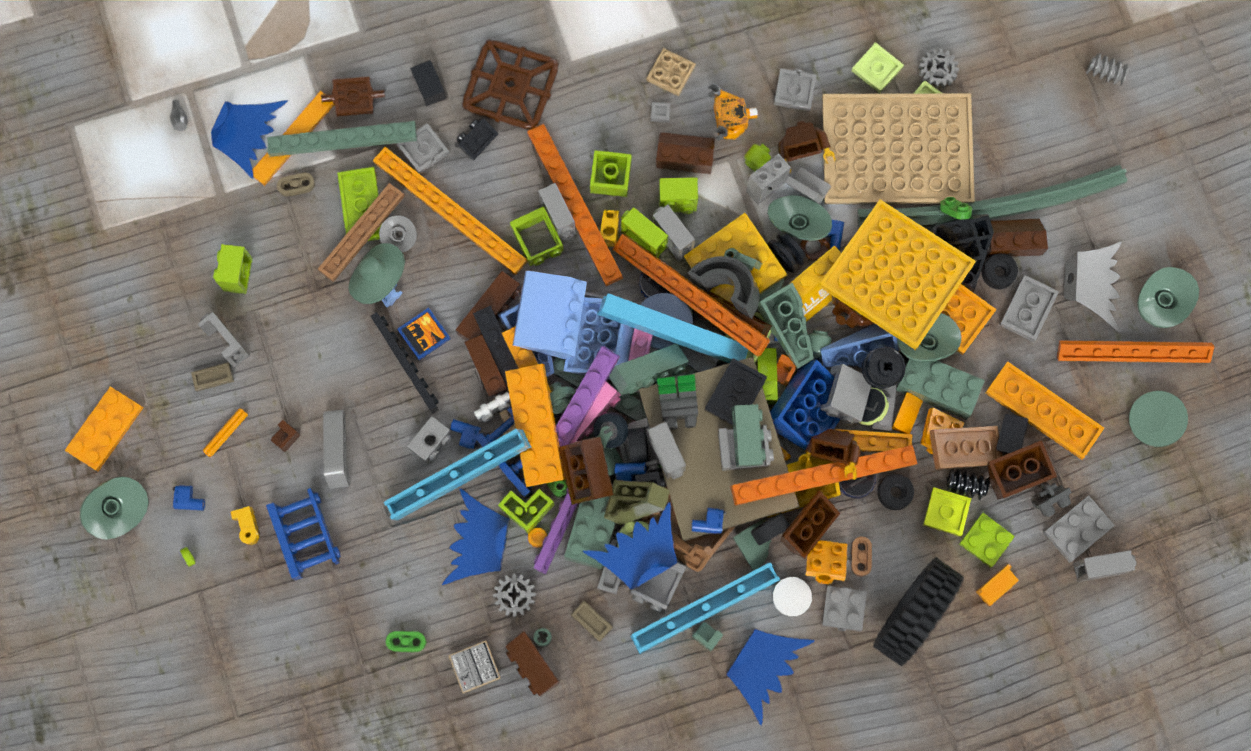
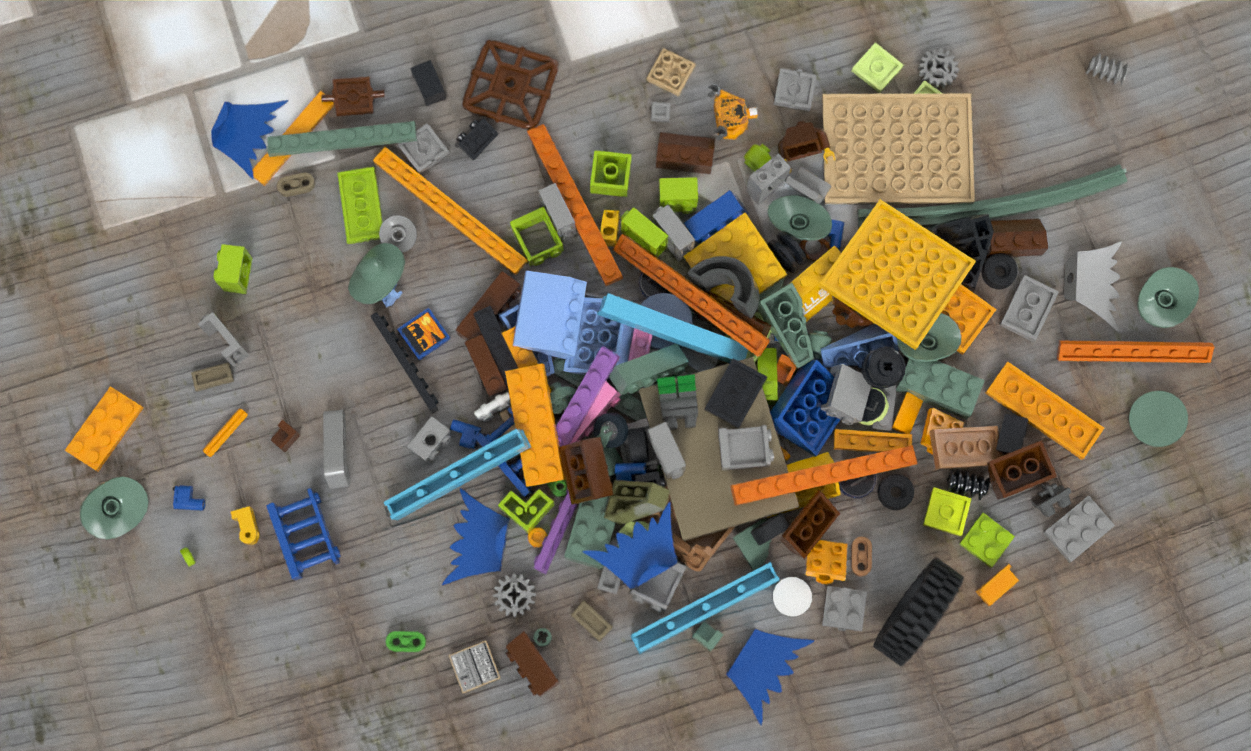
flat silver piece [170,99,188,131] -> none
medium nougat plate [318,183,405,282] -> none
blue piece [692,508,726,534] -> none
sand green plate [724,248,762,271] -> none
sand green brick [732,404,766,467] -> none
reddish brown torso [798,429,860,480] -> none
bright green plate [940,197,972,219] -> none
light grey brick [1073,550,1136,582] -> none
none -> blue wedge [684,190,749,243]

